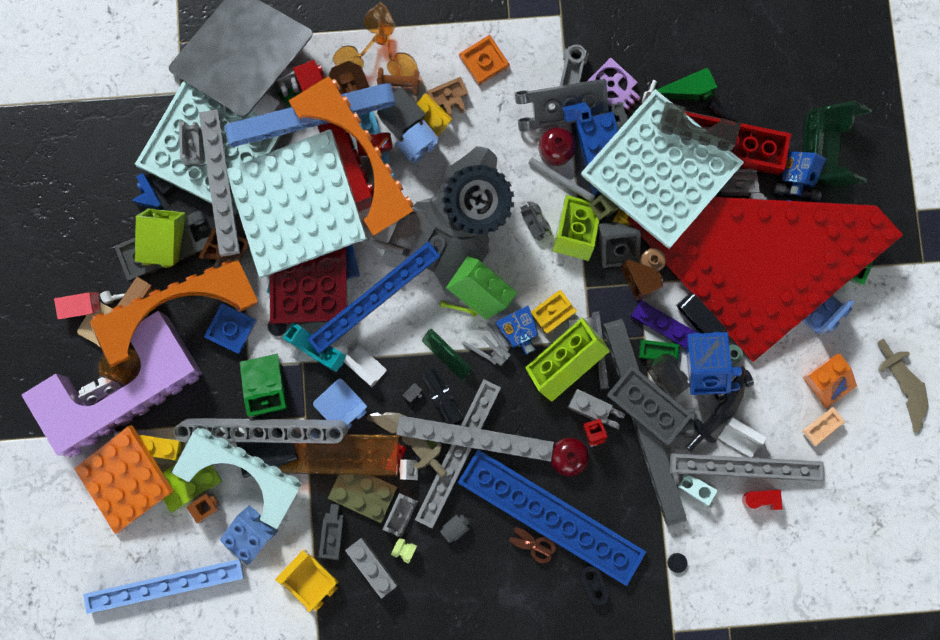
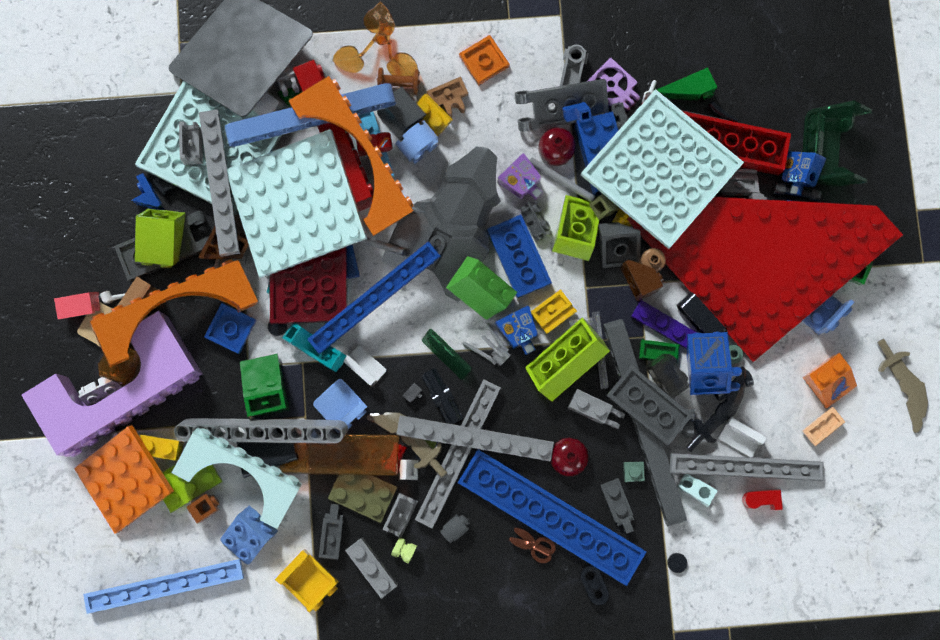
reddish brown piece [328,61,369,94] -> none
lime hinge [439,300,478,317] -> none
black wheel [442,165,514,235] -> none
red leg [584,419,607,448] -> none
clear smoke arch [657,102,741,151] -> none
none -> blue plate [487,215,552,299]
none -> medium lavender torso [497,153,543,200]
none -> dark grey hinge [600,478,634,534]
none -> sand green plate [623,462,645,482]

